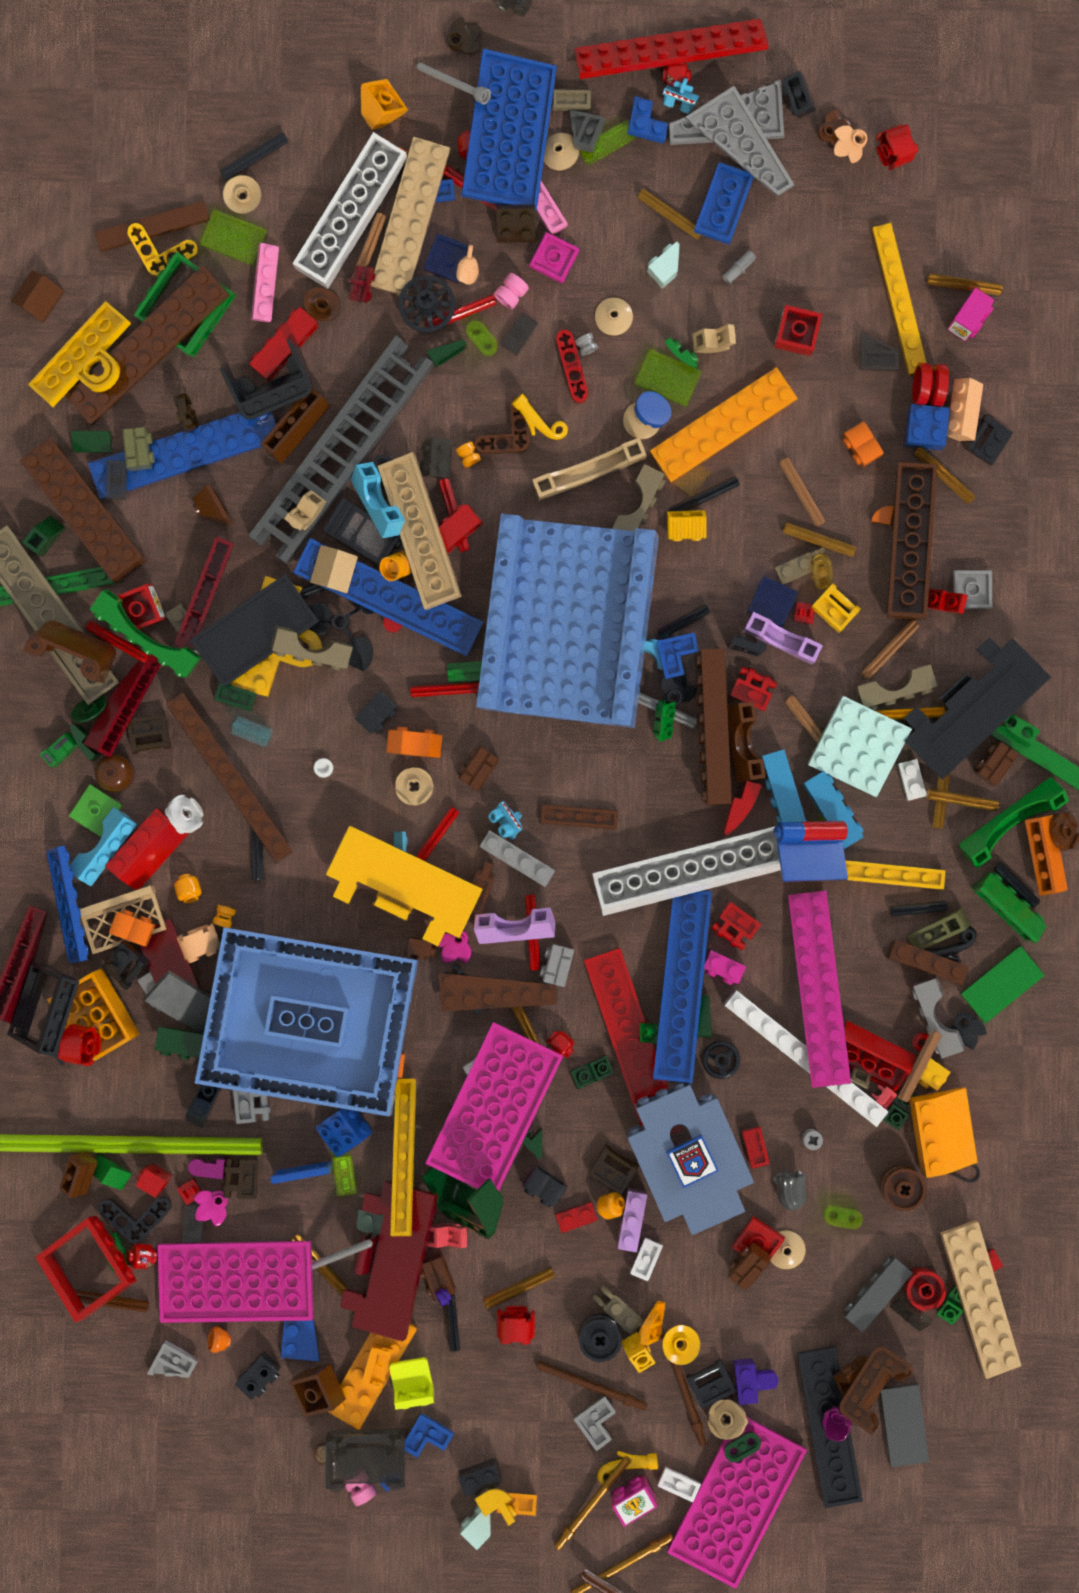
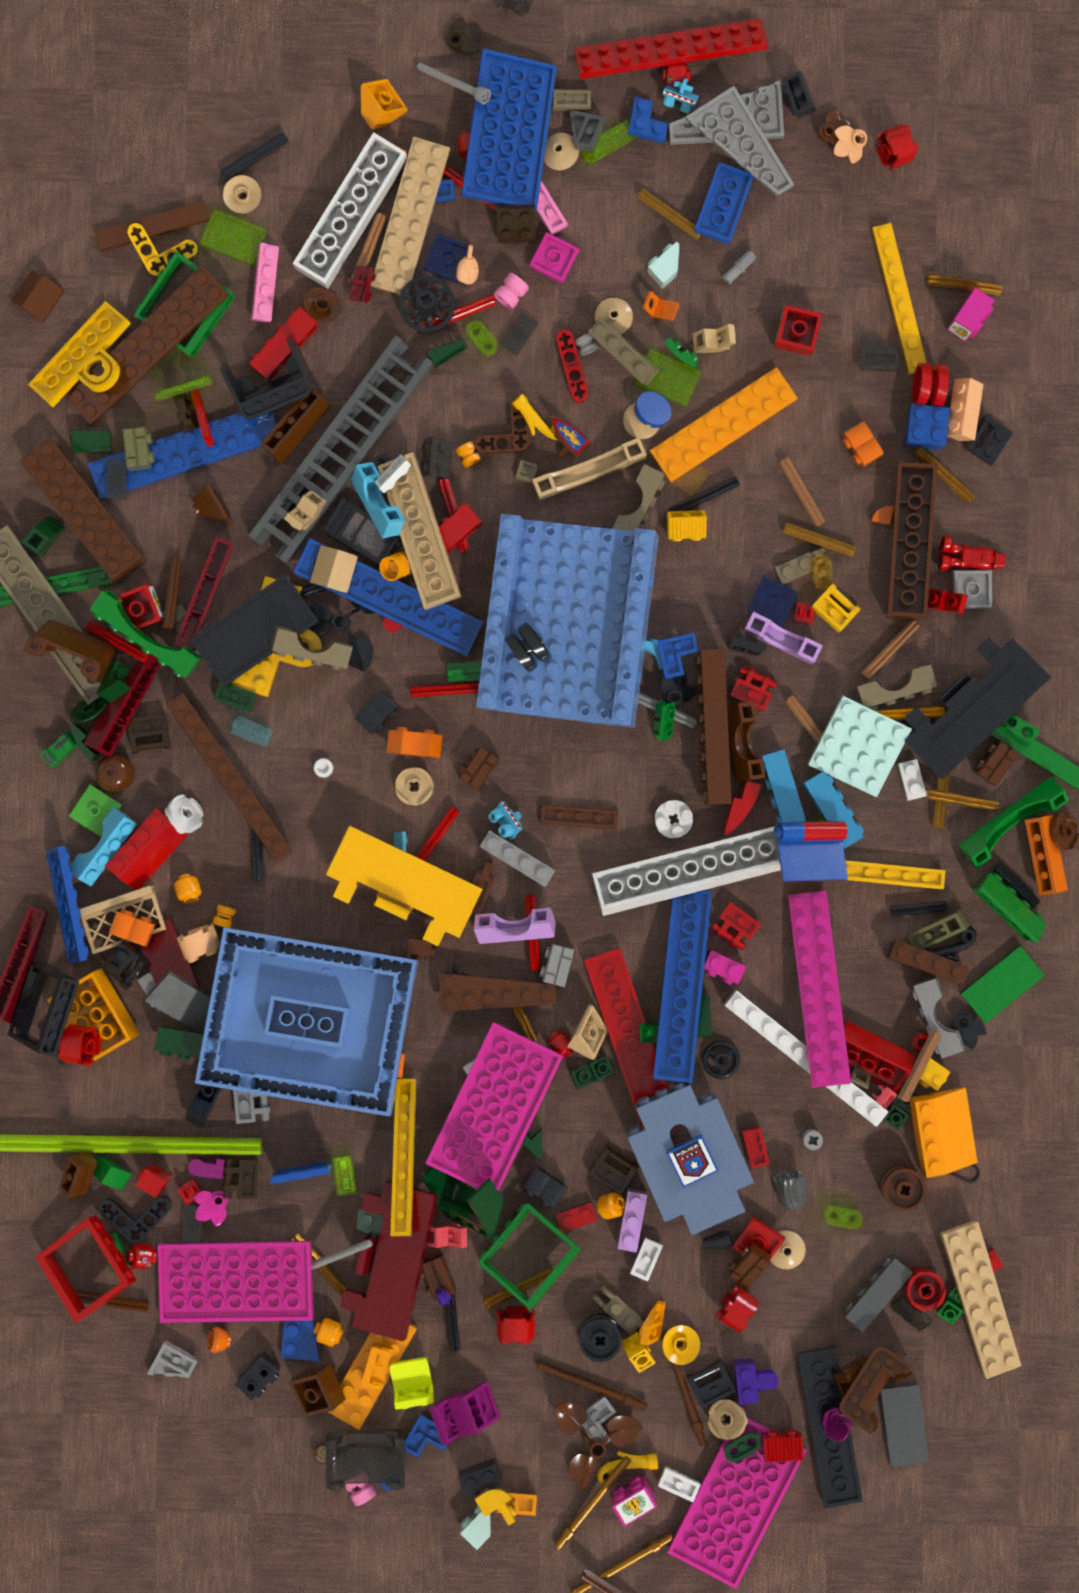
blue bracket [316,1108,373,1157] -> none
dark pink plate [439,930,472,963] -> none
black axle [657,604,710,639] -> none
none -> dark green slope [96,660,131,703]
none -> clear neon green tile [155,374,214,401]
none -> reddish brown axle [162,557,182,631]
none -> red tile [190,389,215,447]
none -> light orange head [314,1318,344,1347]
none -> white plate [375,454,411,493]
none -> magenta bracket [429,1381,500,1445]
none -> green window [478,1203,582,1310]
none -> black wheel [504,622,552,673]
none -> dark tan tile [515,459,539,483]
none -> shield [551,418,591,457]
none -> reddish brown plant [555,1402,643,1490]
none -> tan slope [567,1005,608,1060]
none -> dark tan arch [588,317,661,385]
none -> orange bracket [643,291,679,321]
none -> white plate [654,800,693,838]
none -> black cone [703,1230,733,1249]
none -> red brick [715,1285,759,1333]
none -> red brick [762,1429,804,1462]
none -> red piece [937,535,1006,571]

